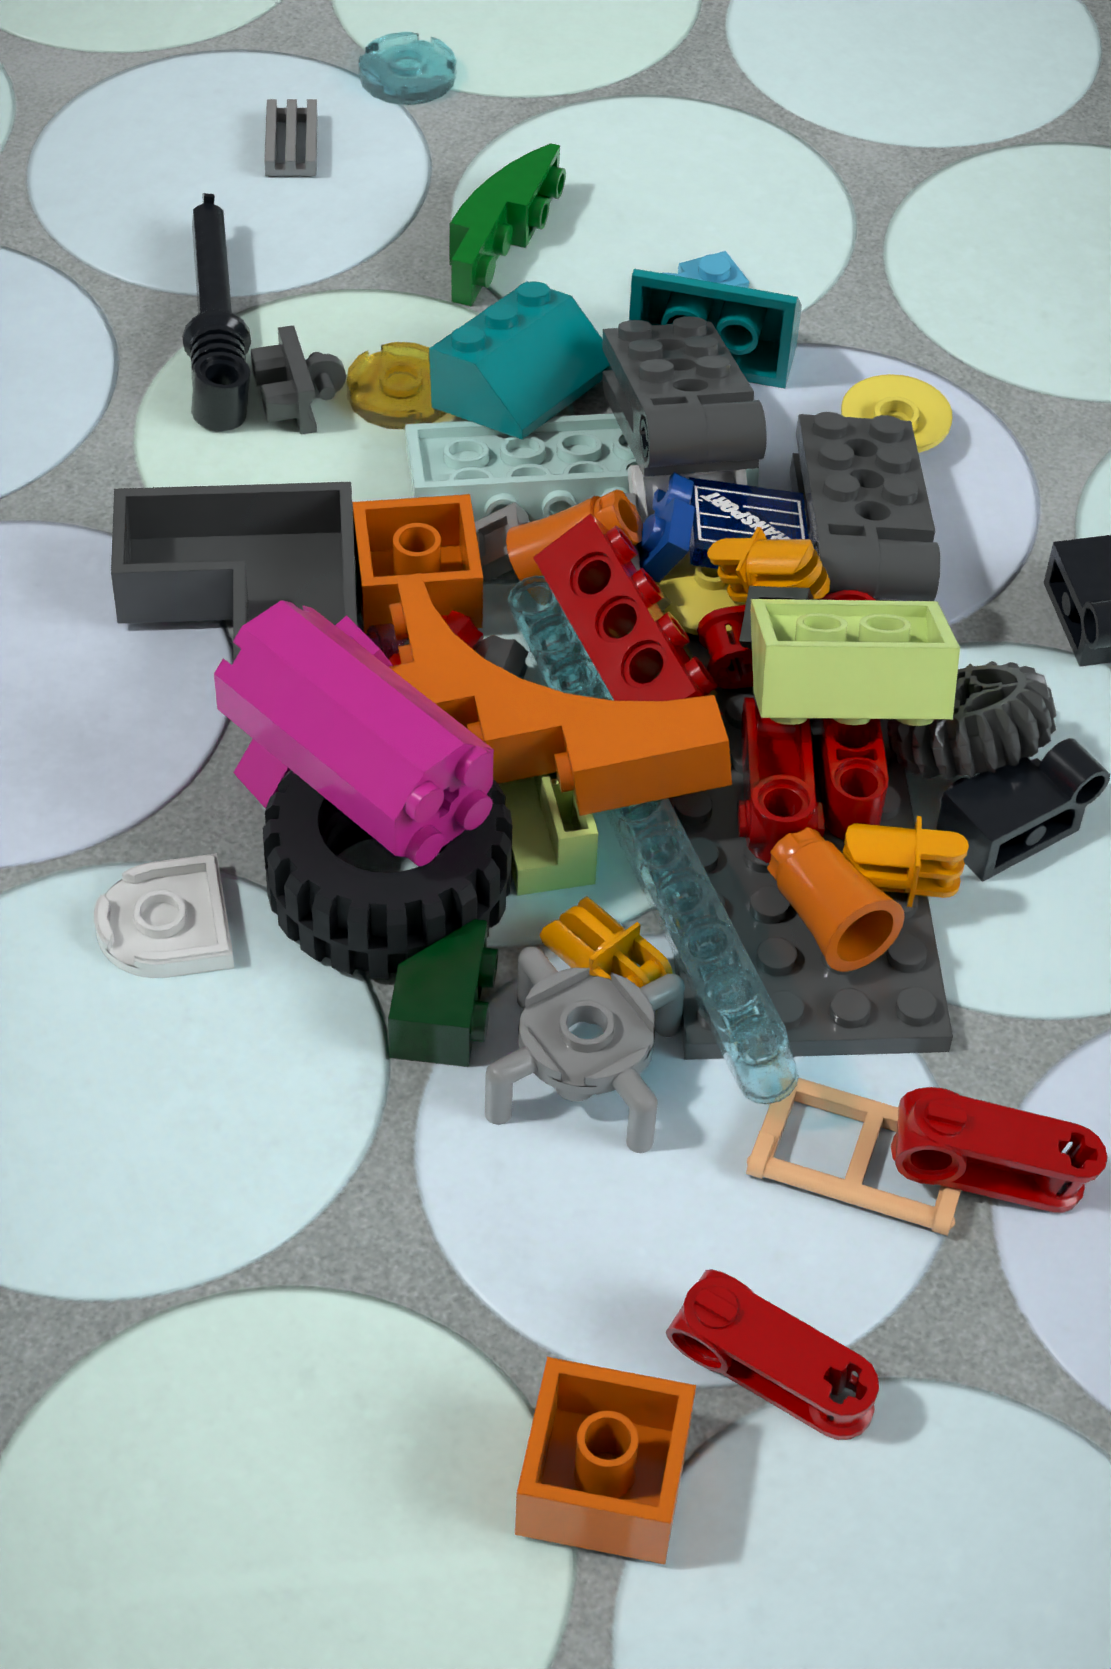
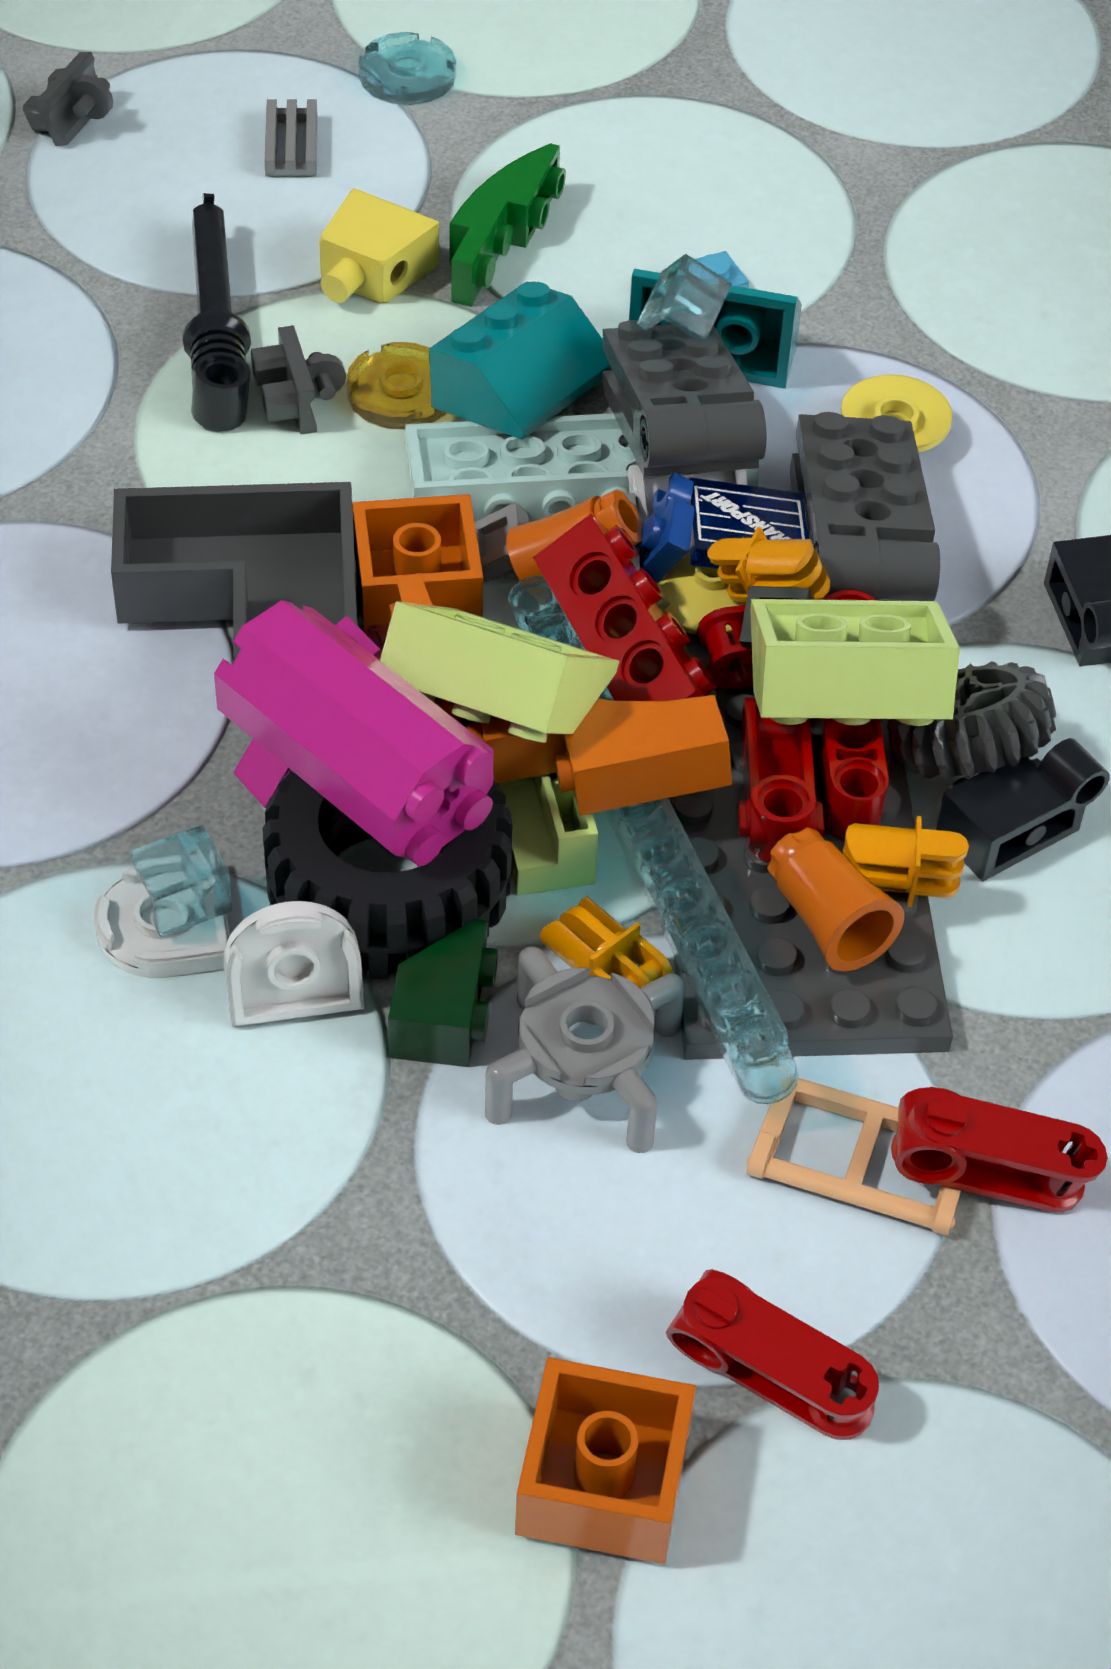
none -> dark grey hips [23,52,114,146]
none -> clear light blue panel [131,824,233,937]
none -> white tile [224,901,364,1027]
none -> light yellow torso [319,188,439,303]
none -> yellowish green slope [380,601,619,743]
none -> clear light blue panel [637,254,732,341]

